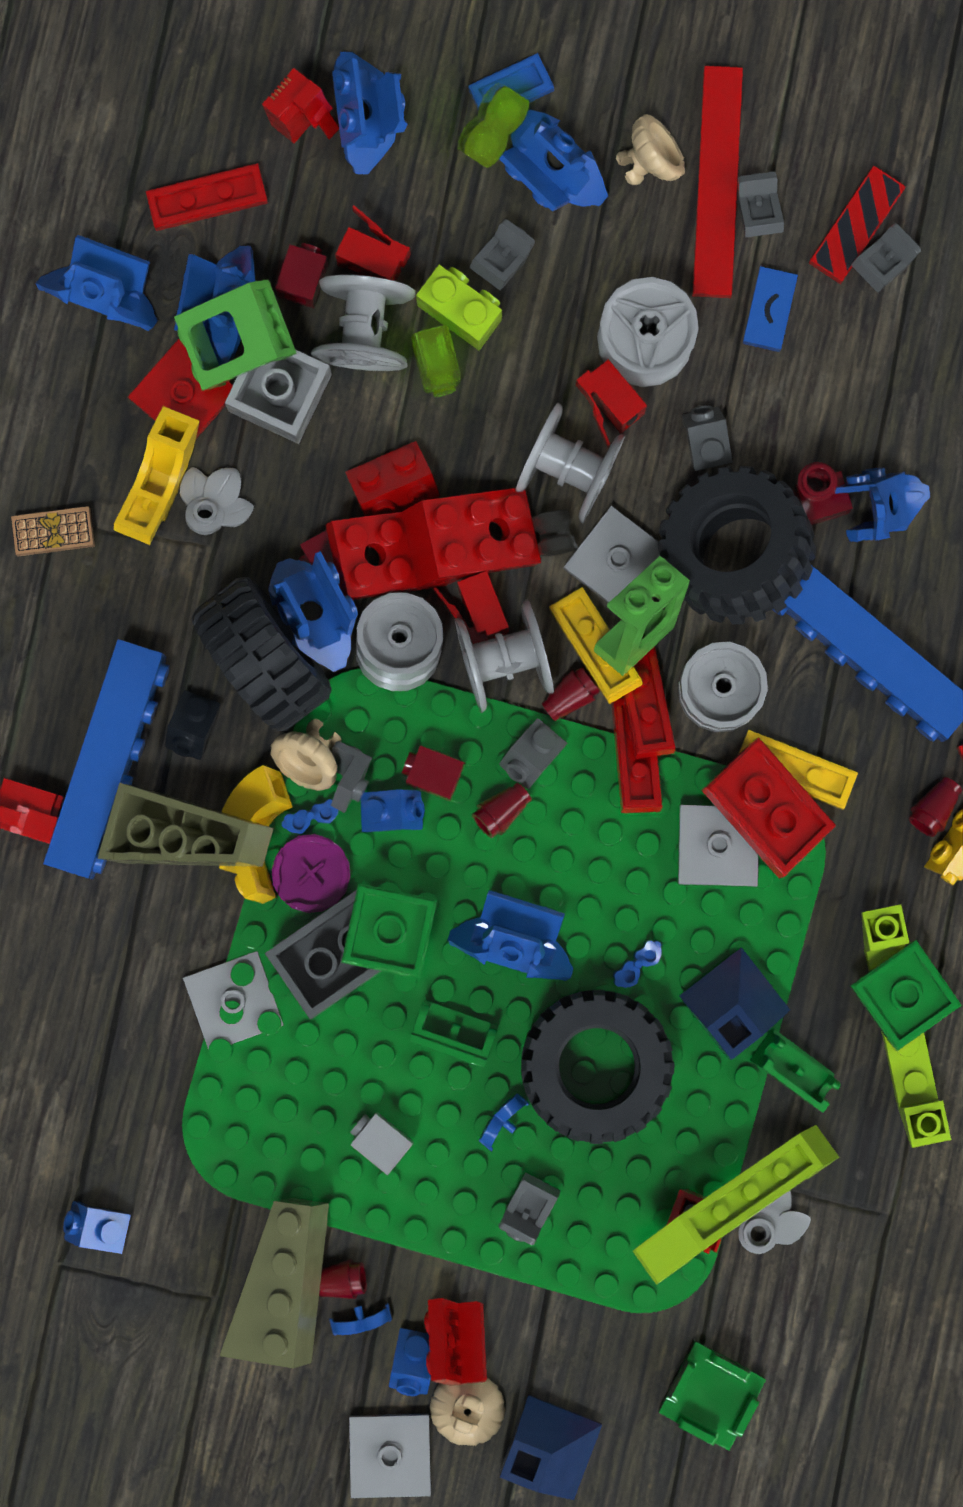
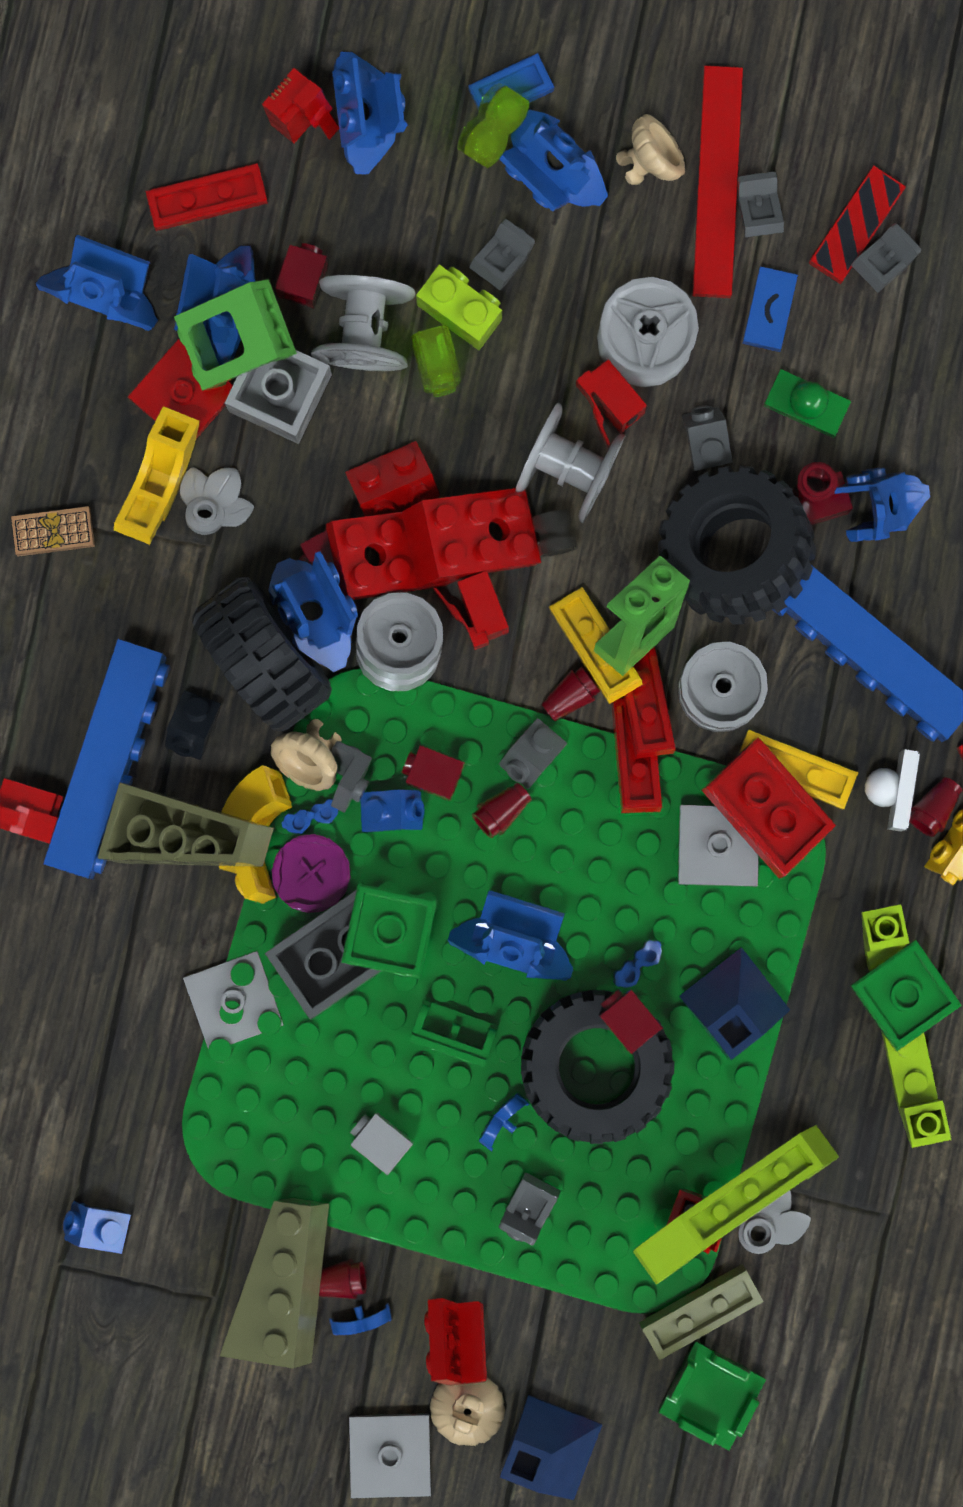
red piece [335,205,411,281] -> none
blue bracket [389,1328,431,1396] -> none
light grey piece [455,598,554,713] -> none
light grey plate [563,506,660,603] -> none
green hinge [750,1029,840,1113] -> none
none -> dark red brick [598,989,662,1054]
none -> olive plate [639,1264,764,1360]
none -> green tile [764,369,851,438]
none -> white tile [865,749,920,831]

